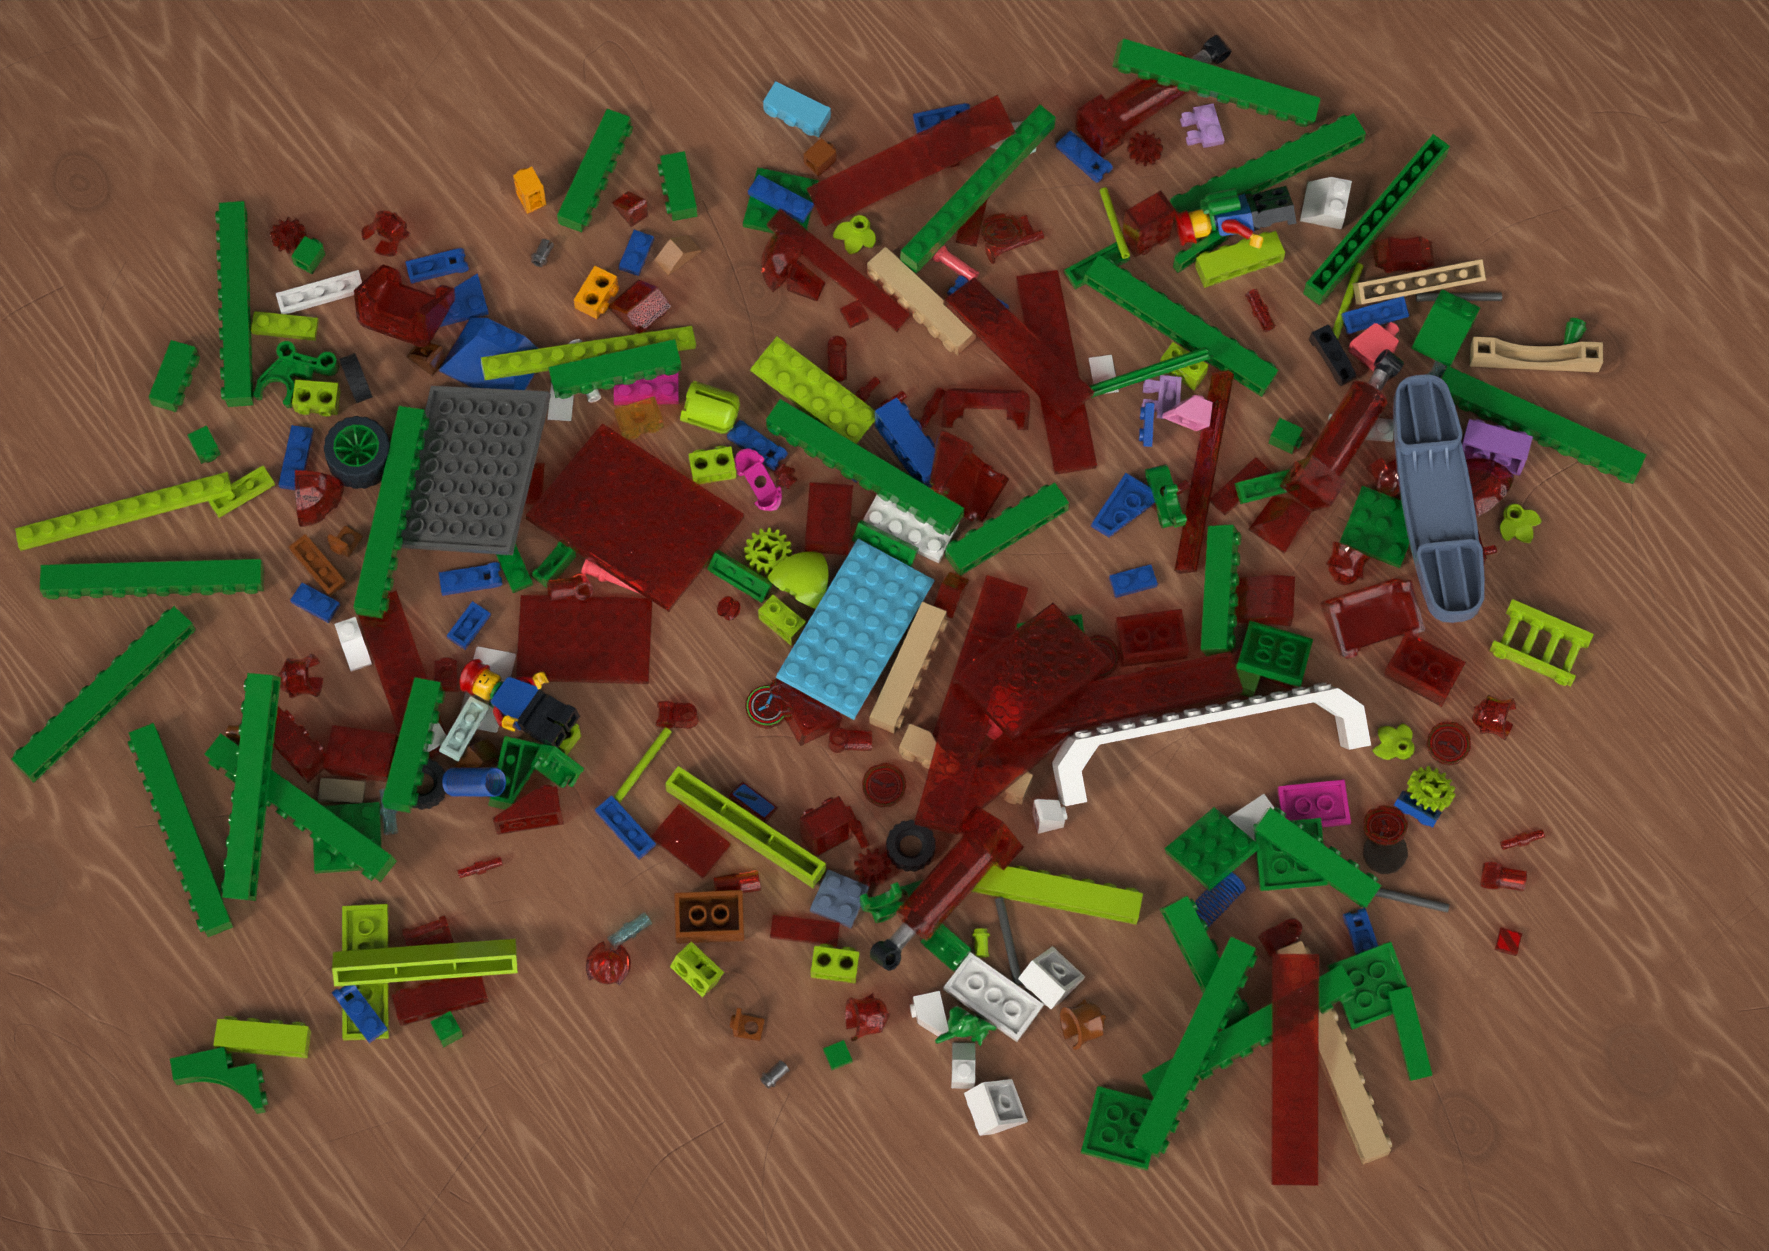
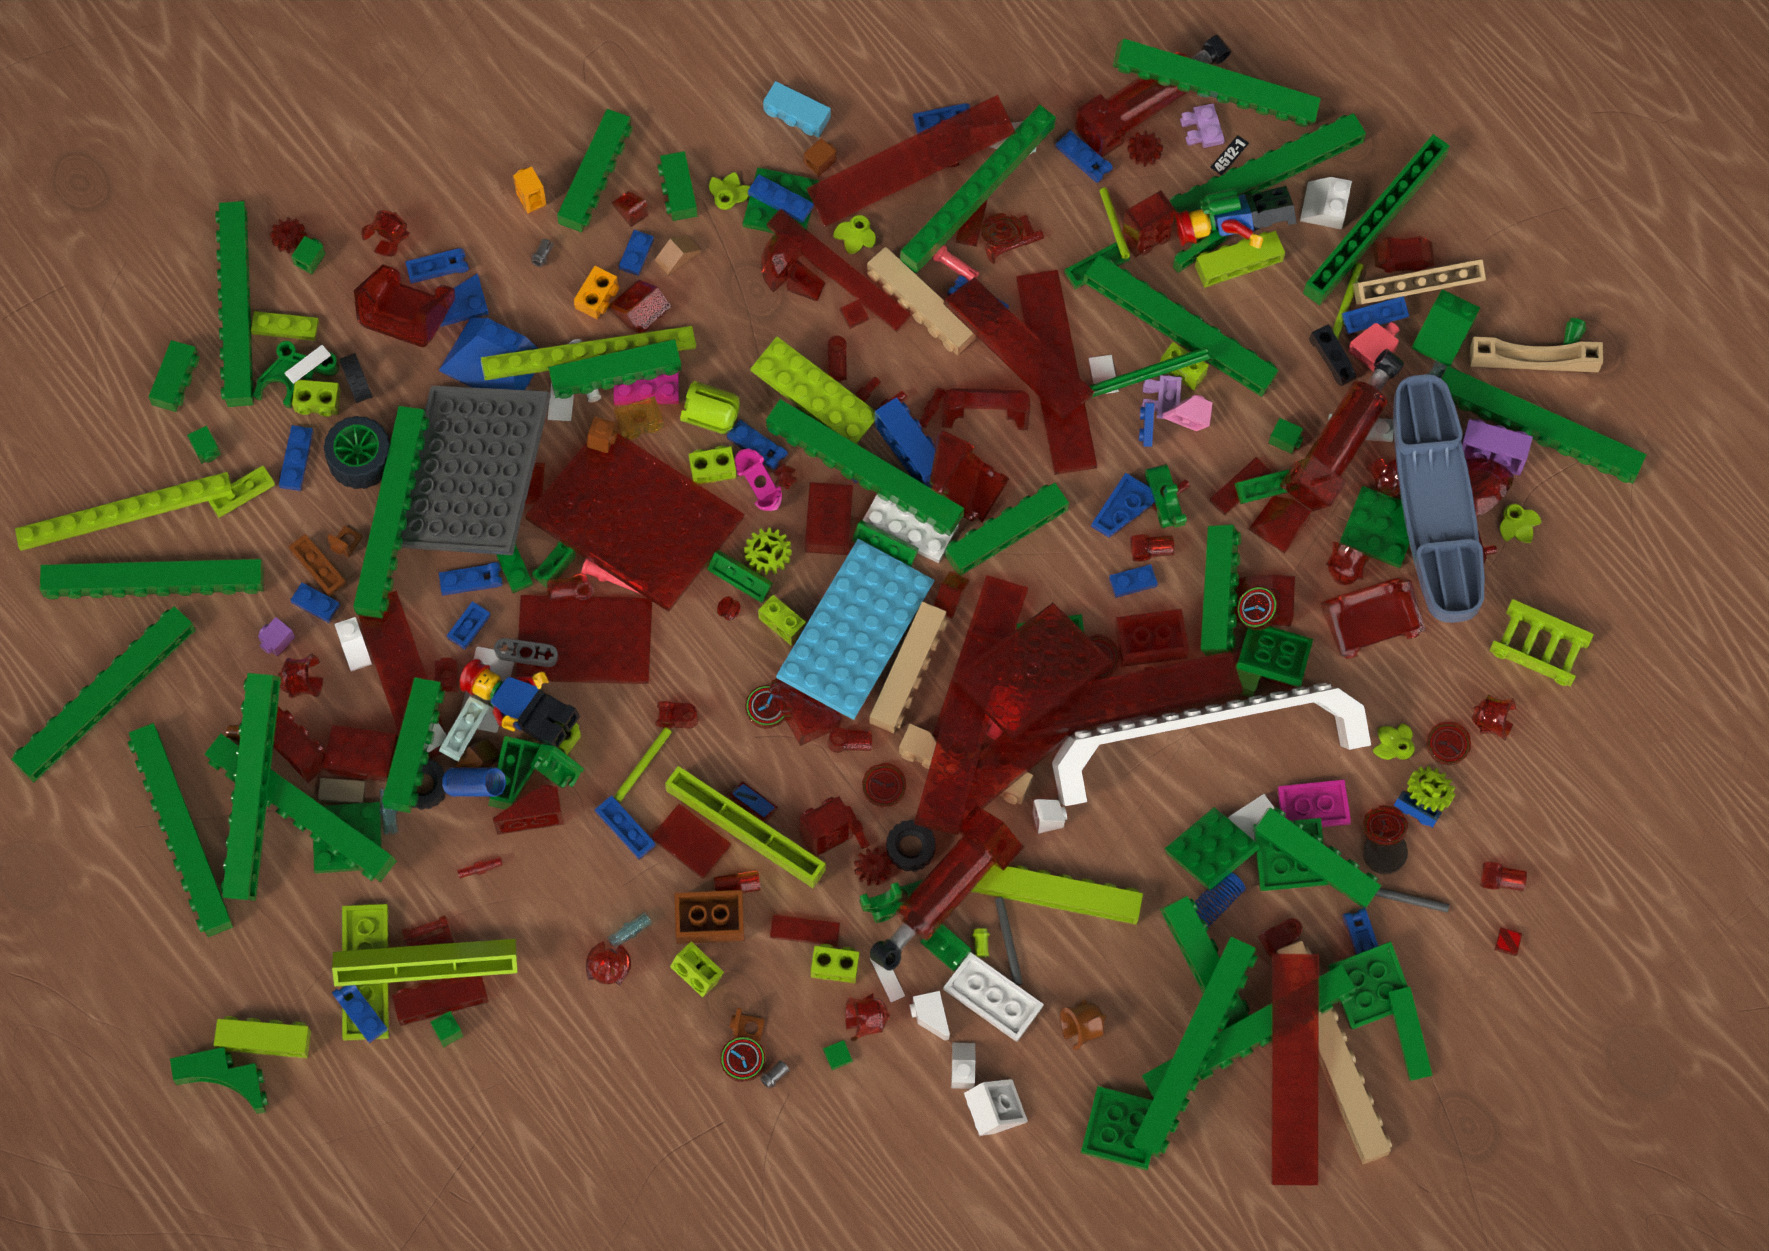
white plate [276,270,365,314] -> none
clear red brick [295,470,344,527] -> none
reddish brown slope [406,341,445,376] -> none
lime brick [767,552,828,609] -> none
sand blue plate [810,870,869,929] -> none
green animal [935,1006,997,1046] -> none
white slope [1018,946,1085,1009] -> none
clear red plate [1174,371,1234,574] -> none
clear red pin [1245,289,1276,332] -> none
clear red brick [1383,631,1466,707] -> none
dark grey piece [1416,292,1502,302] -> none
clear red bar [1500,829,1545,850] -> none
none -> medium lavender brick [258,617,295,656]
none -> white sticker [285,345,331,384]
none -> dark grey beam [494,638,558,667]
none -> dark orange brick [587,416,618,453]
none -> lime plate [709,172,751,210]
none -> tile [720,1036,765,1082]
none -> white sticker [870,958,905,1002]
none -> clear red piece [1130,534,1175,562]
none -> black sticker [1210,135,1249,176]
none -> tile [1236,586,1280,630]

